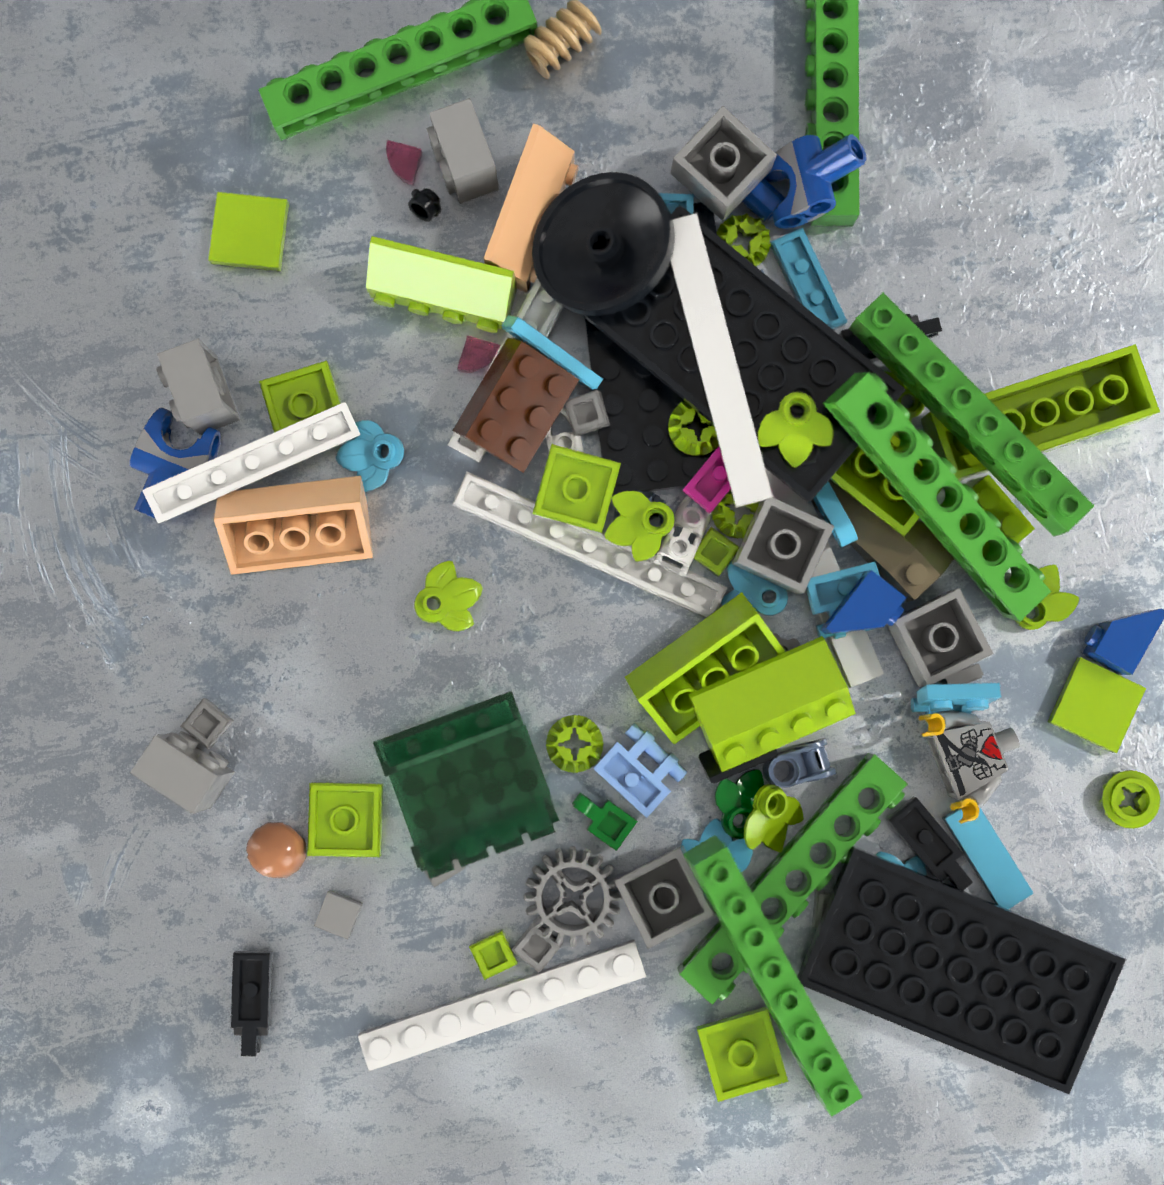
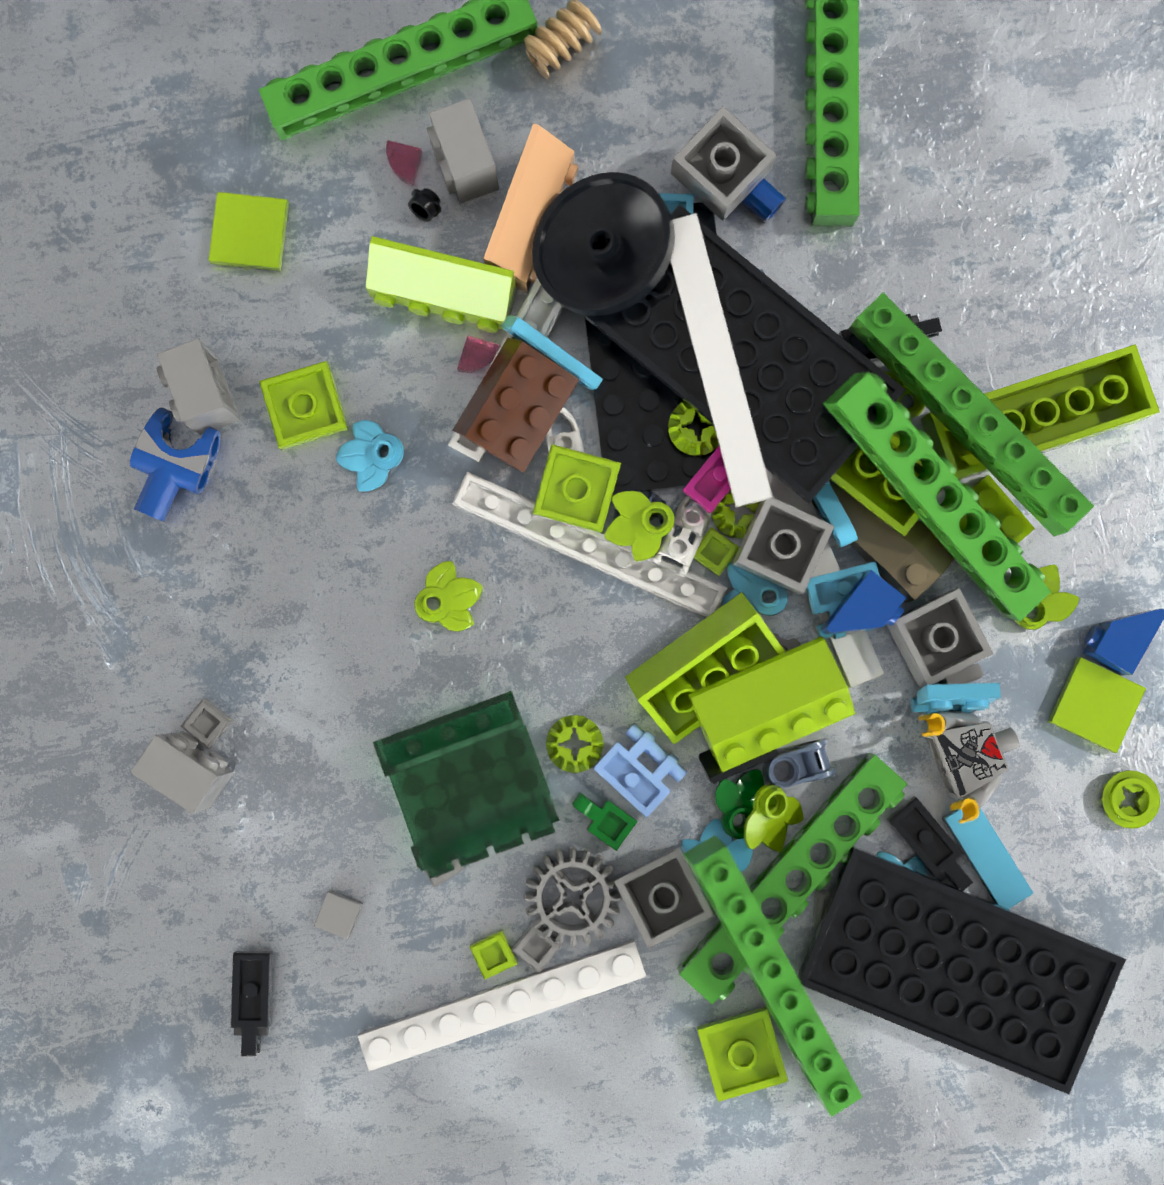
white plate [142,402,360,524] -> none
light nougat slope [214,476,373,575] -> none
nougat hair [246,822,306,878] -> none
lime tile [307,782,383,857] -> none
light grey tile [565,390,610,436] -> none
lime gear [717,213,771,267] -> none
lime plate [758,392,833,467] -> none
blue connector [764,134,867,229] -> none
medium azure tile [770,227,848,330] -> none

